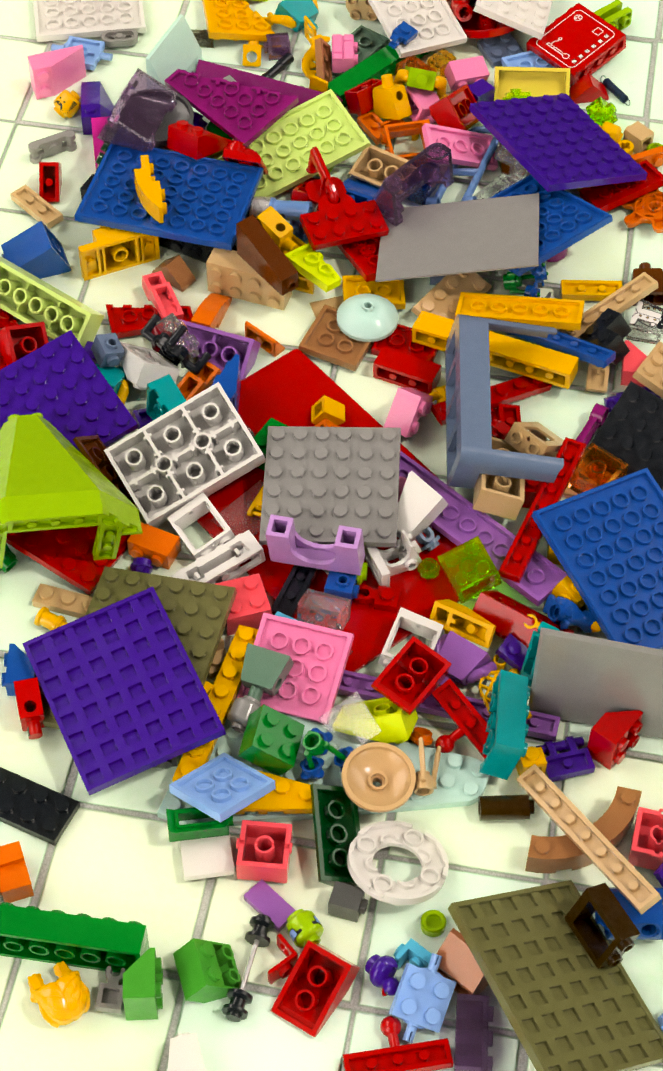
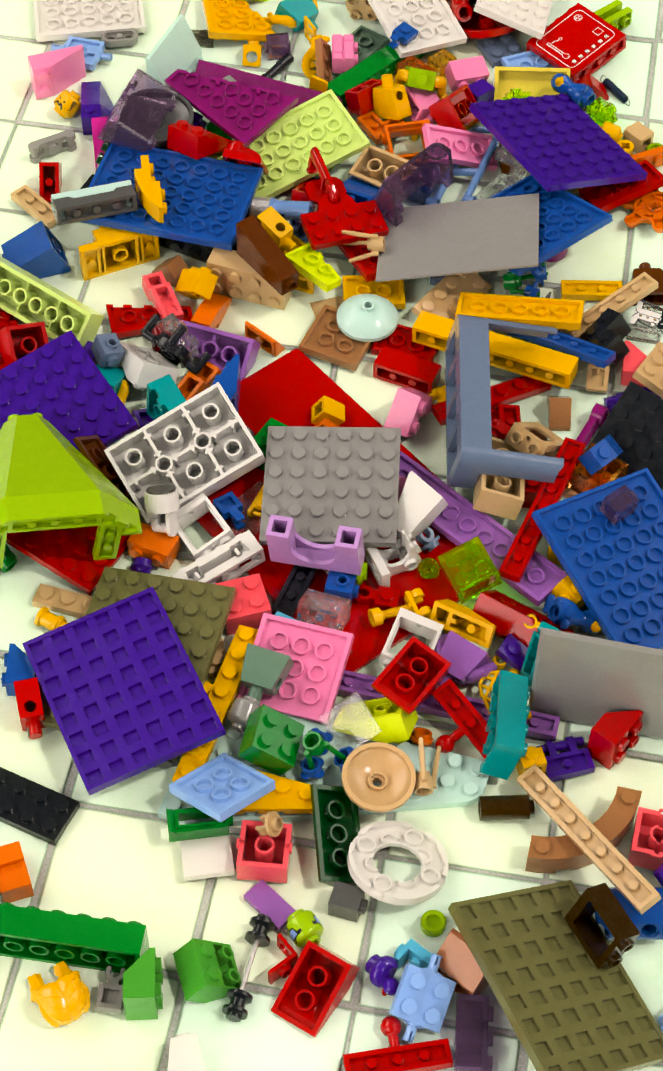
none -> dark grey piece [51,180,138,226]
none -> white piece [144,484,180,537]
none -> yellow brick [175,266,218,300]
none -> blue plate [212,491,246,530]
none -> tan plate [255,811,283,837]
none -> tan plant [341,230,385,263]
none -> yellow bar [368,588,432,627]
none -> medium nougat slope [547,396,572,431]
none -> blue animal [551,73,597,110]
none -> blue slope [578,434,623,476]
none -> clear purple brick [599,484,640,525]

